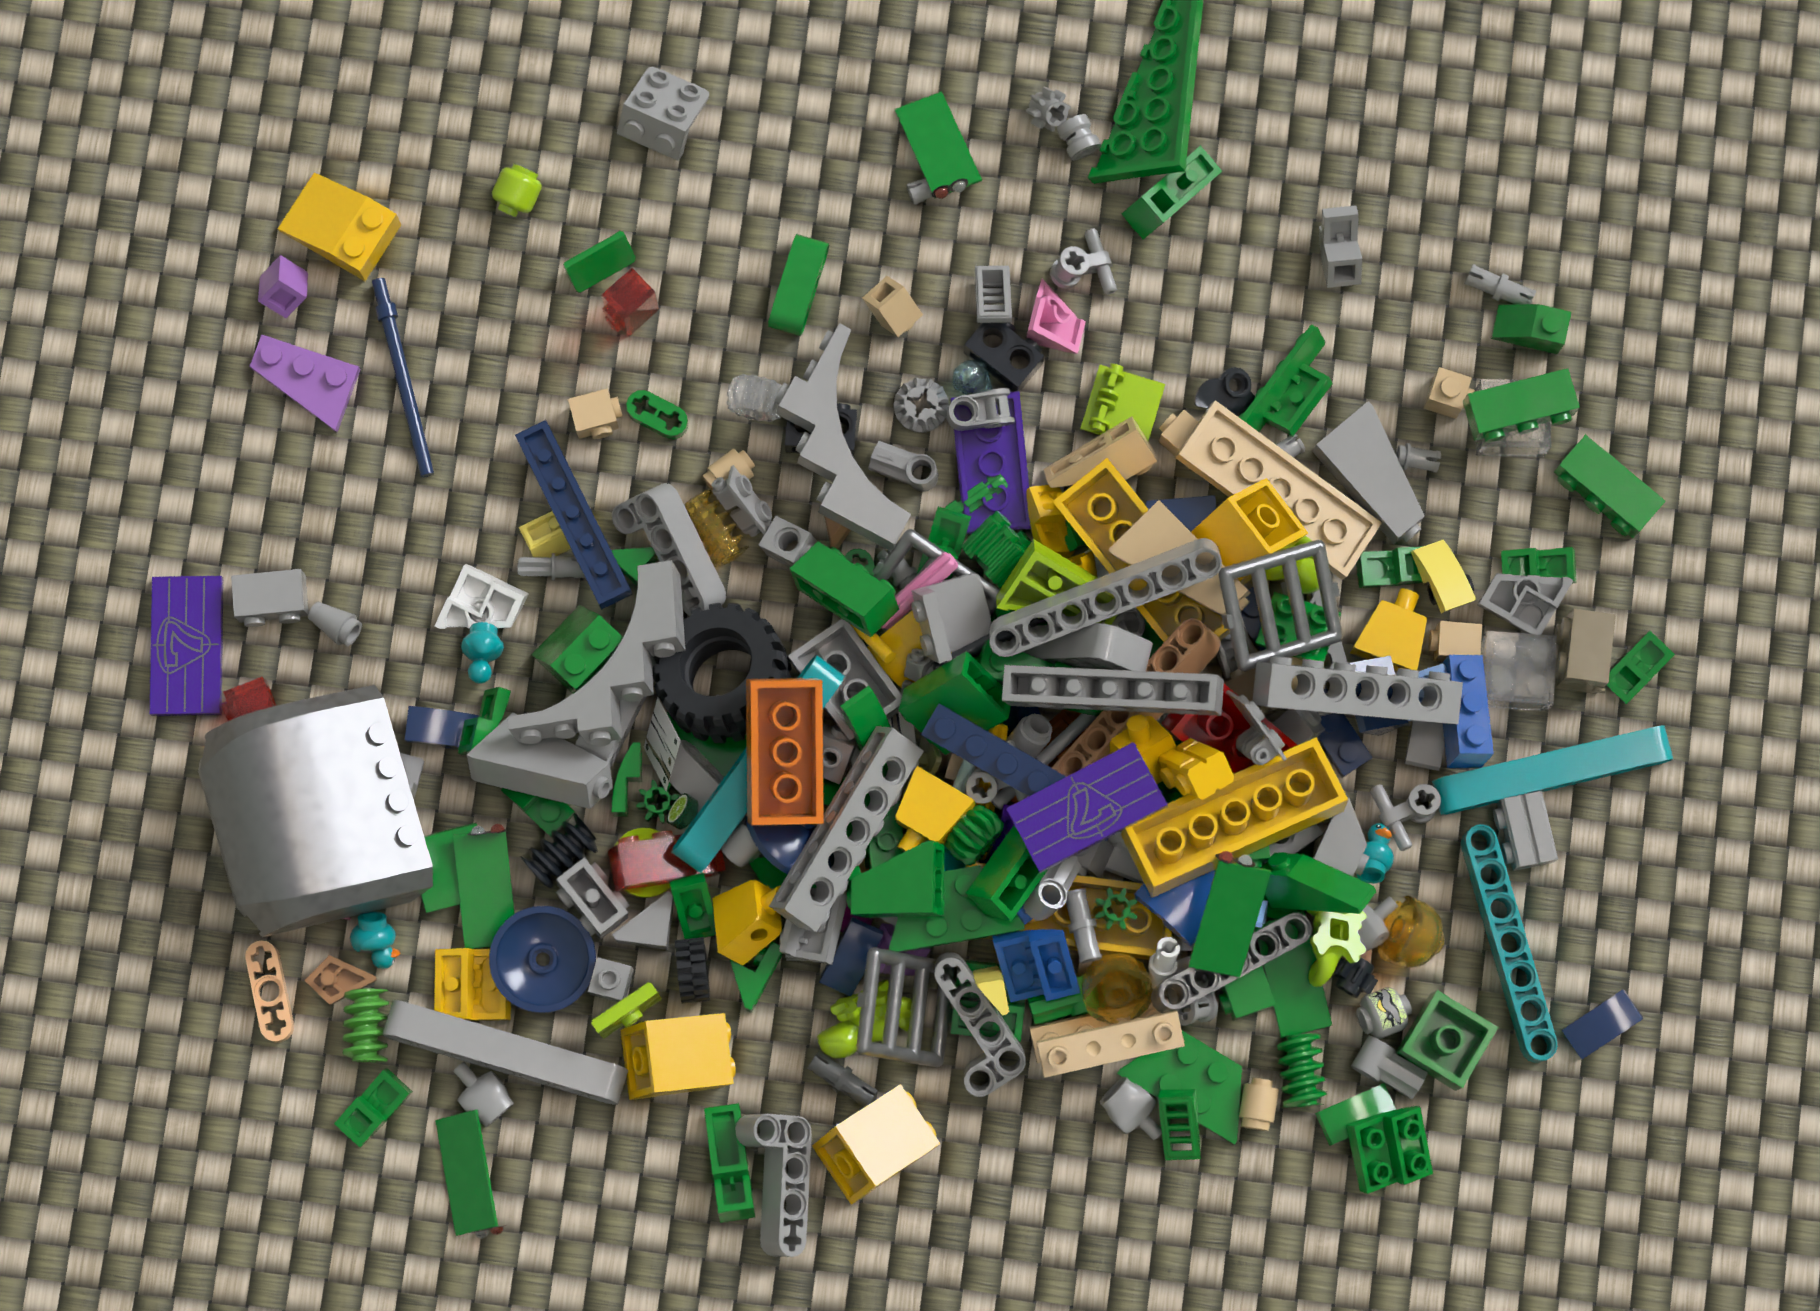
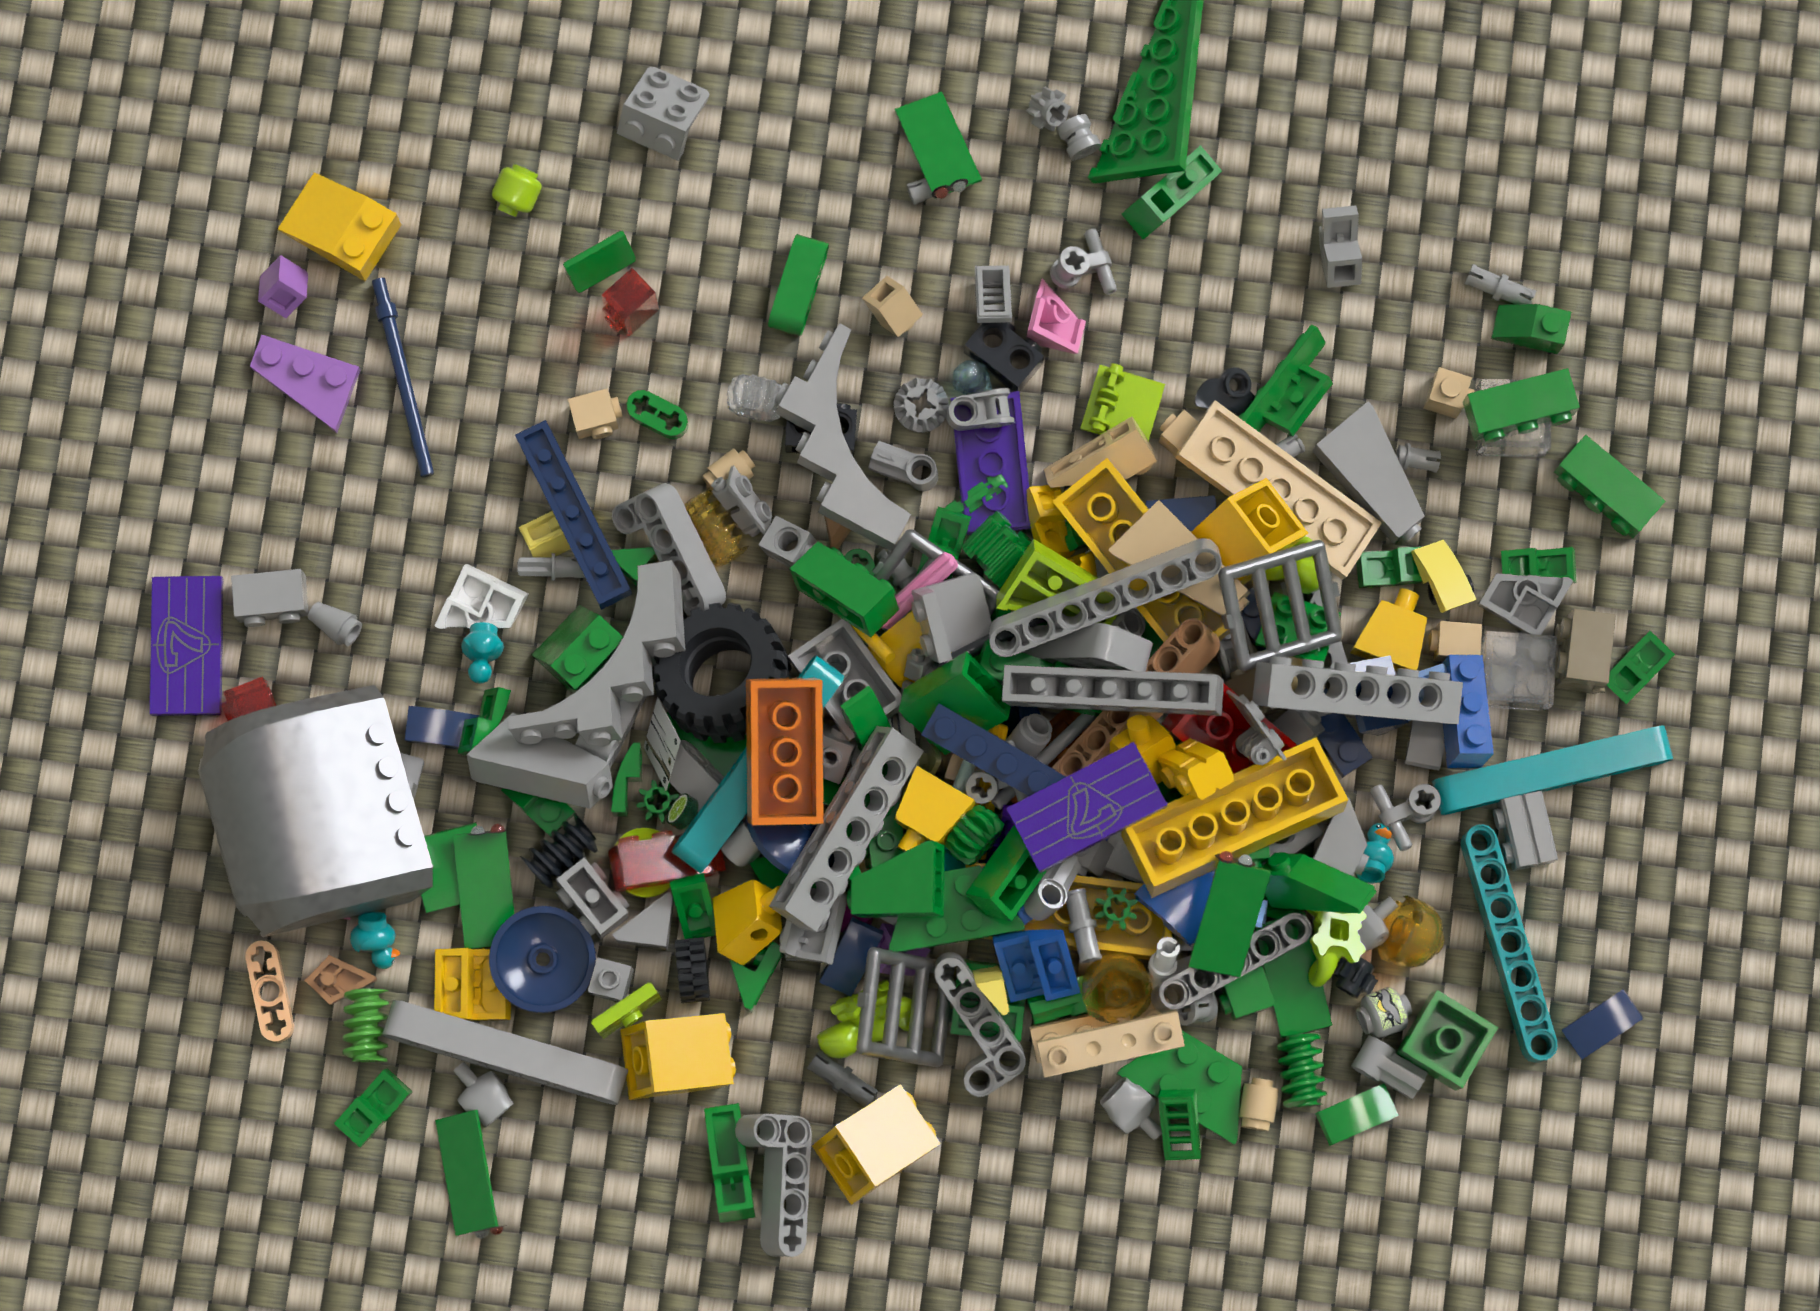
green slope [1346,1106,1433,1194] -> none

